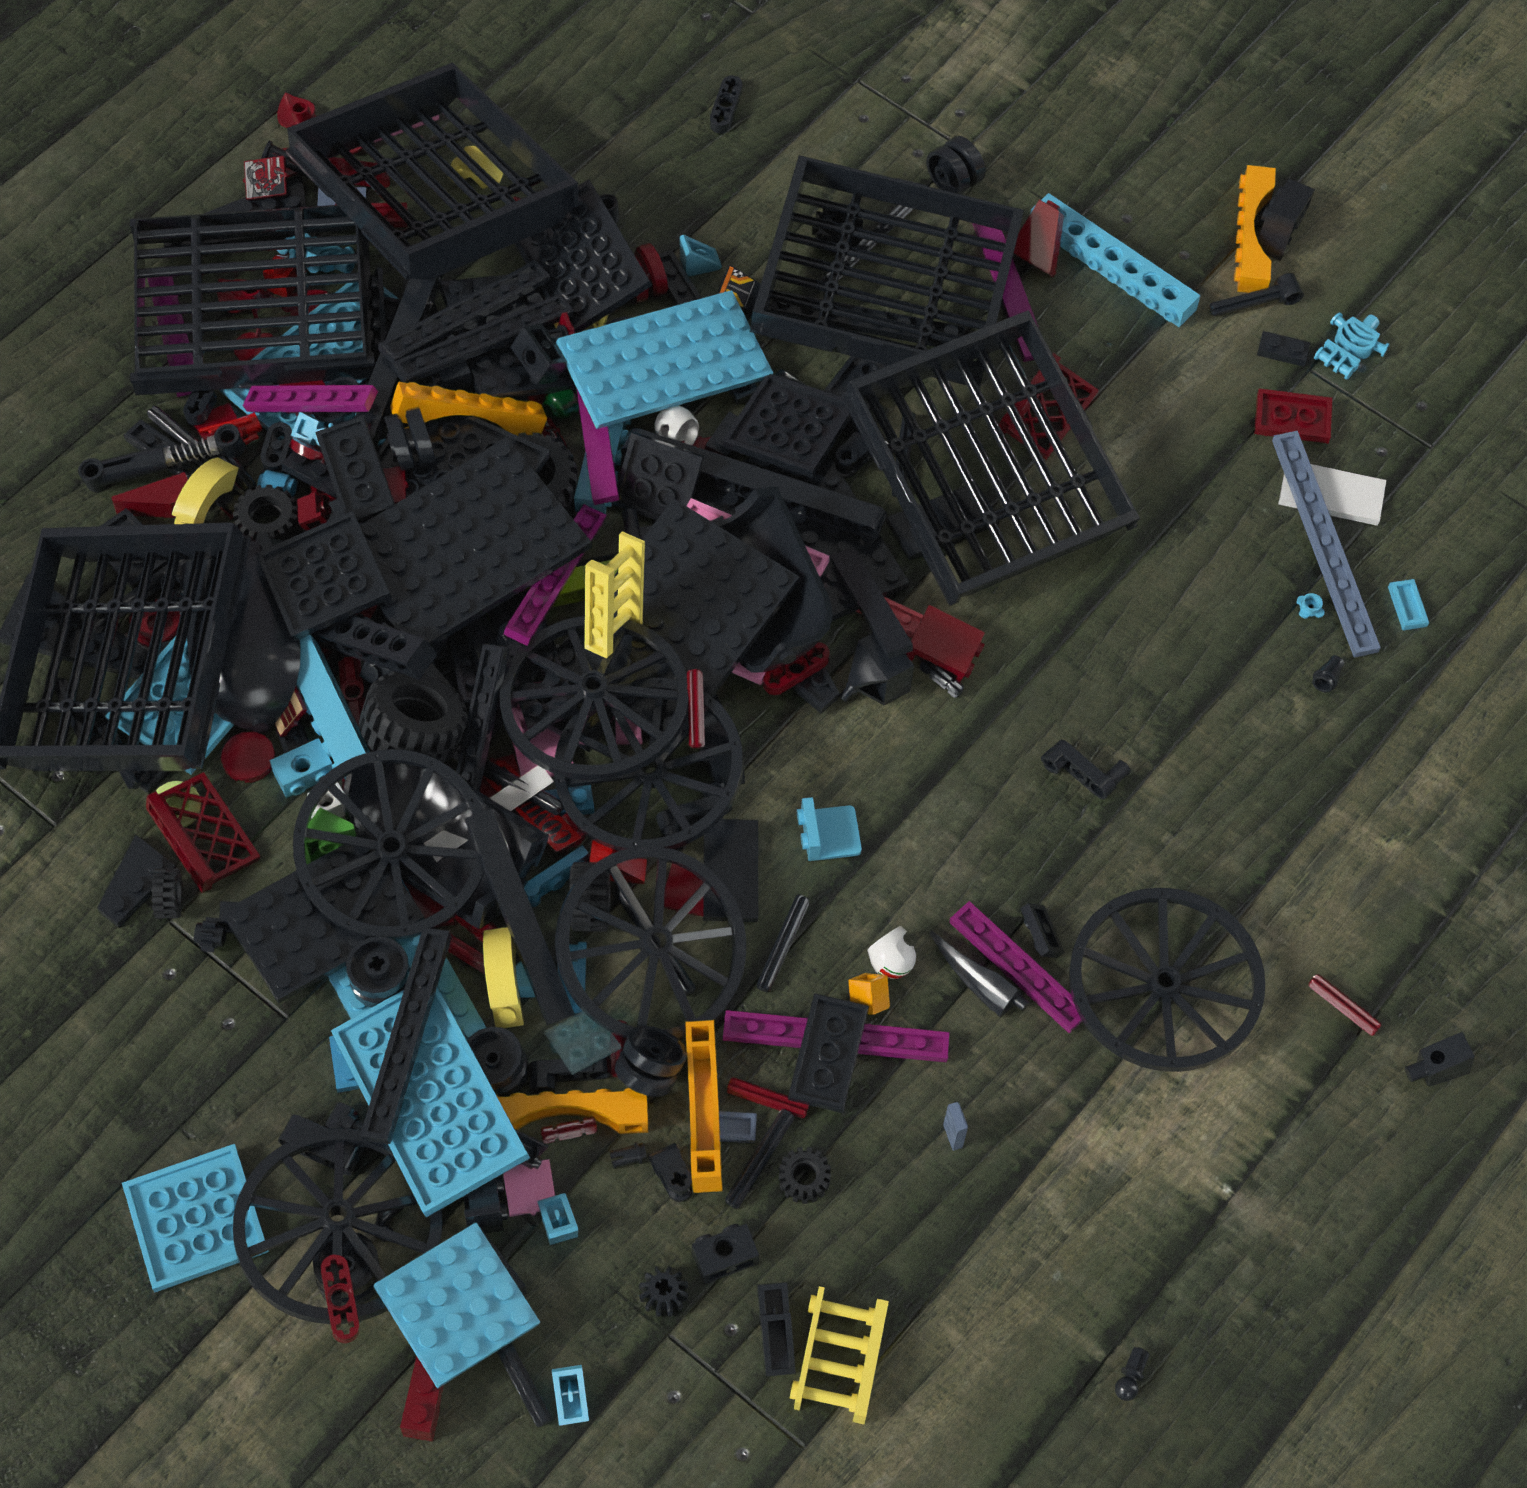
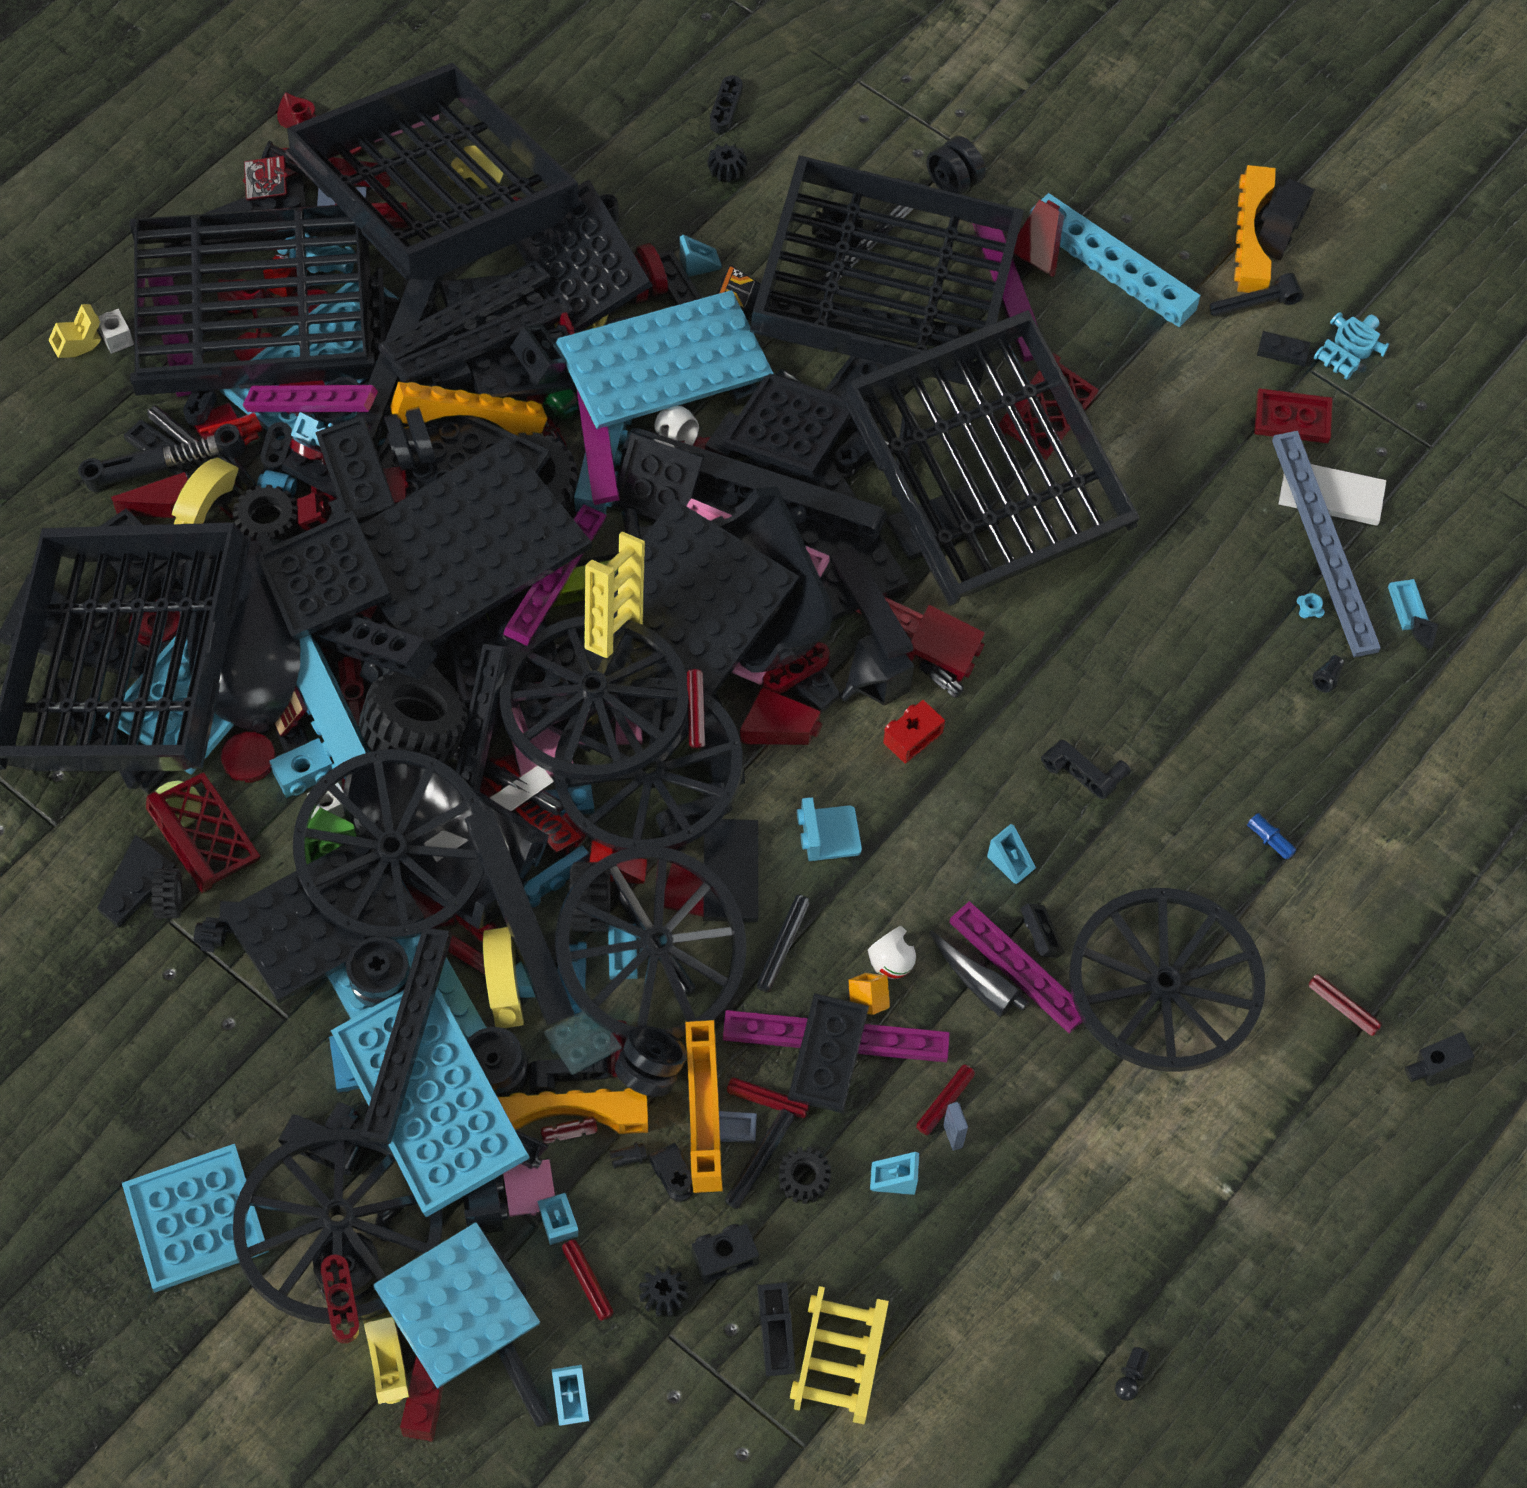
none -> light yellow brick [49,304,101,358]
none -> white brick [98,309,134,354]
none -> light yellow arch [363,1311,409,1404]
none -> dark red axle [562,1239,613,1321]
none -> medium azure tile [608,924,637,980]
none -> black gear [707,143,747,183]
none -> dark red slope [740,687,822,745]
none -> medium azure slope [870,1152,919,1195]
none -> red brick [883,700,945,764]
none -> dark red axle [916,1064,975,1135]
none -> medium azure slope [987,824,1036,884]
none -> blue axle [1247,813,1296,859]
none -> black tile [1411,616,1439,650]

